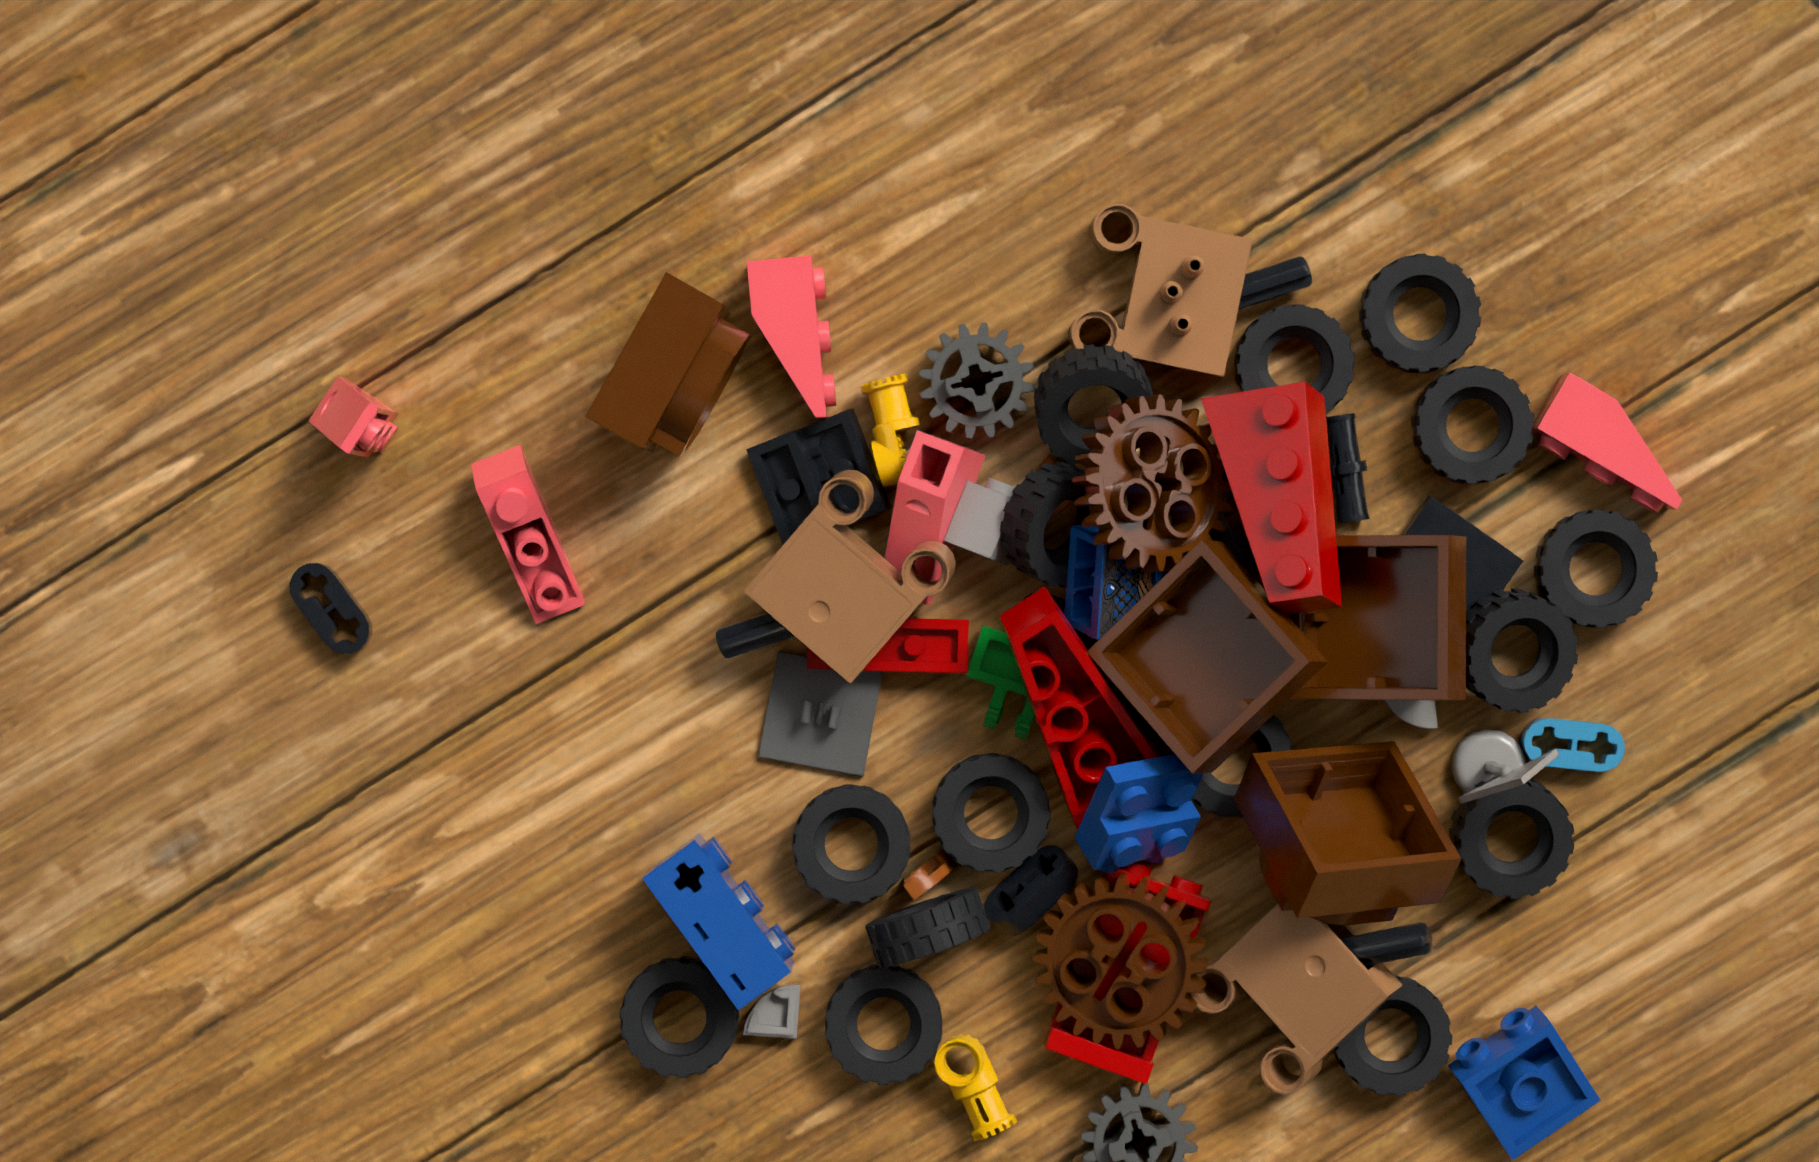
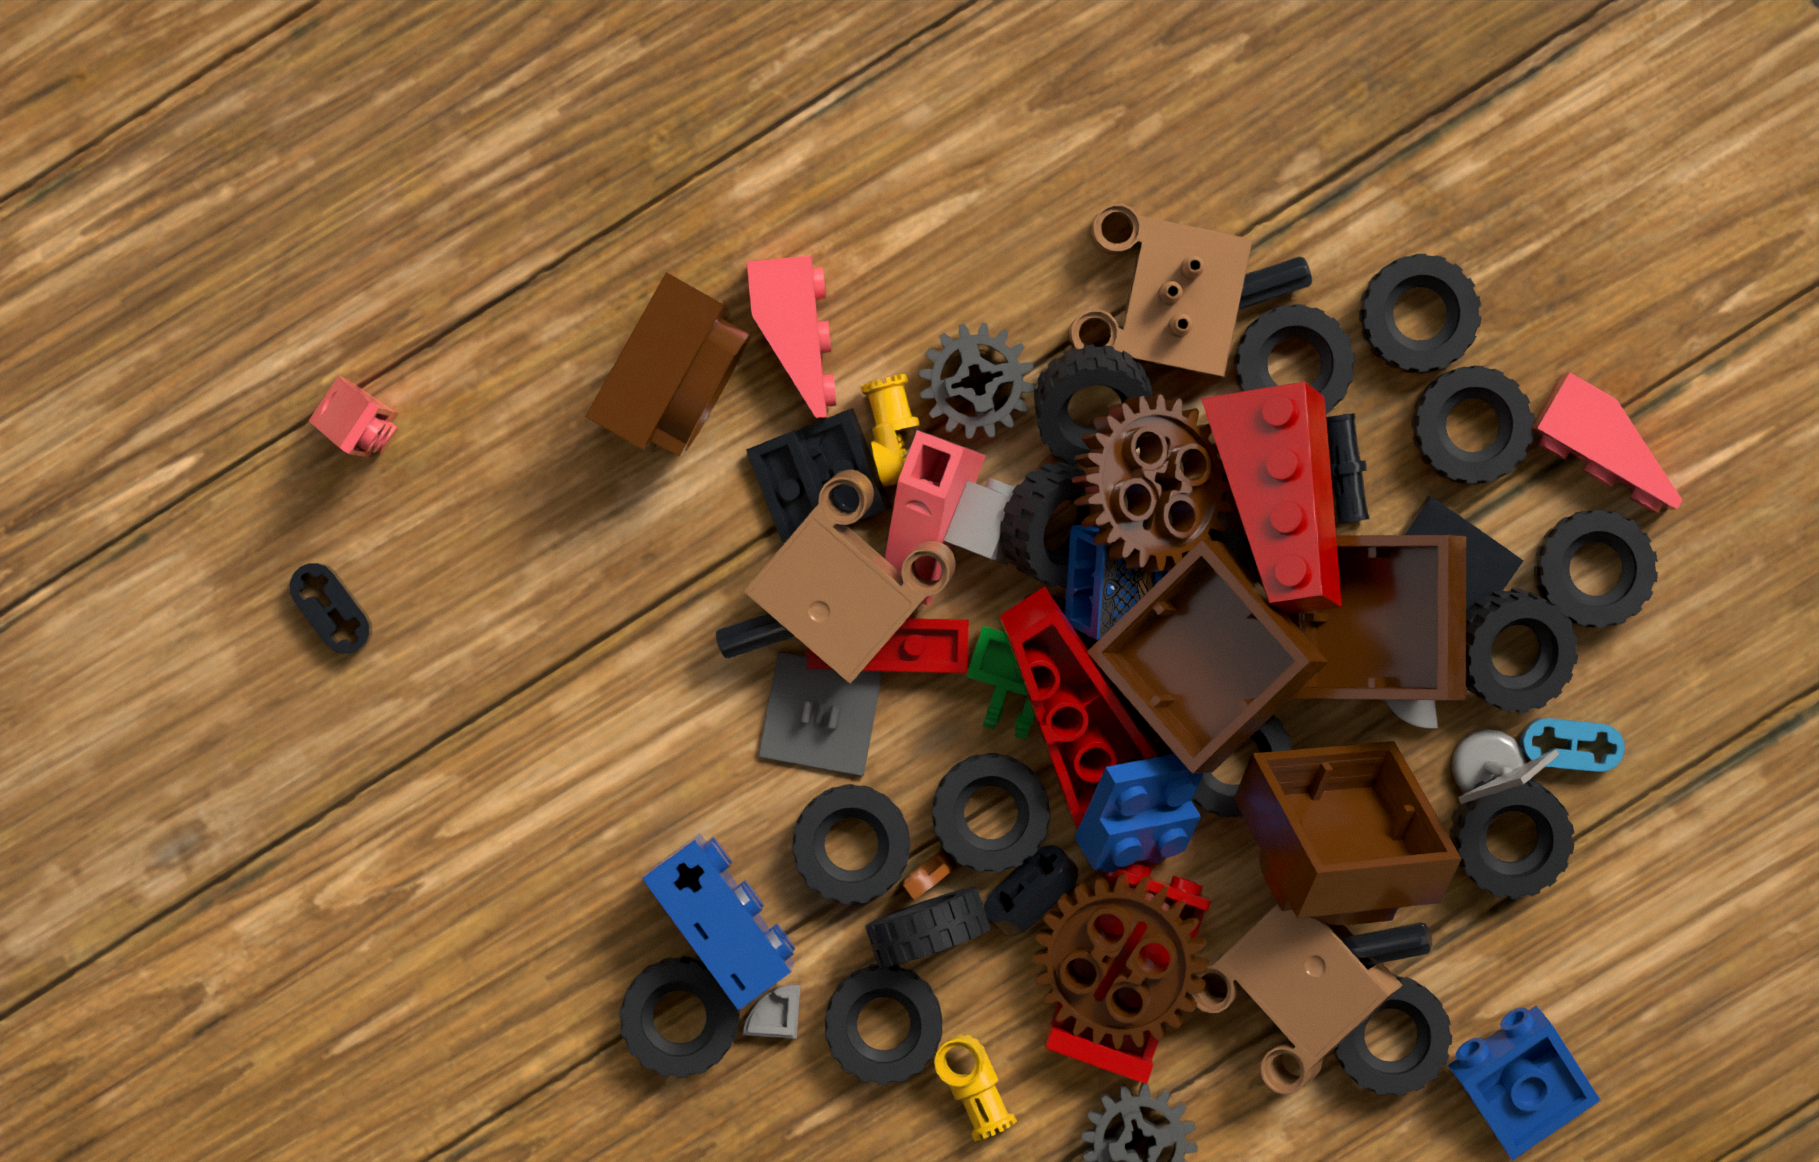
coral slope [471,444,586,624] -> none

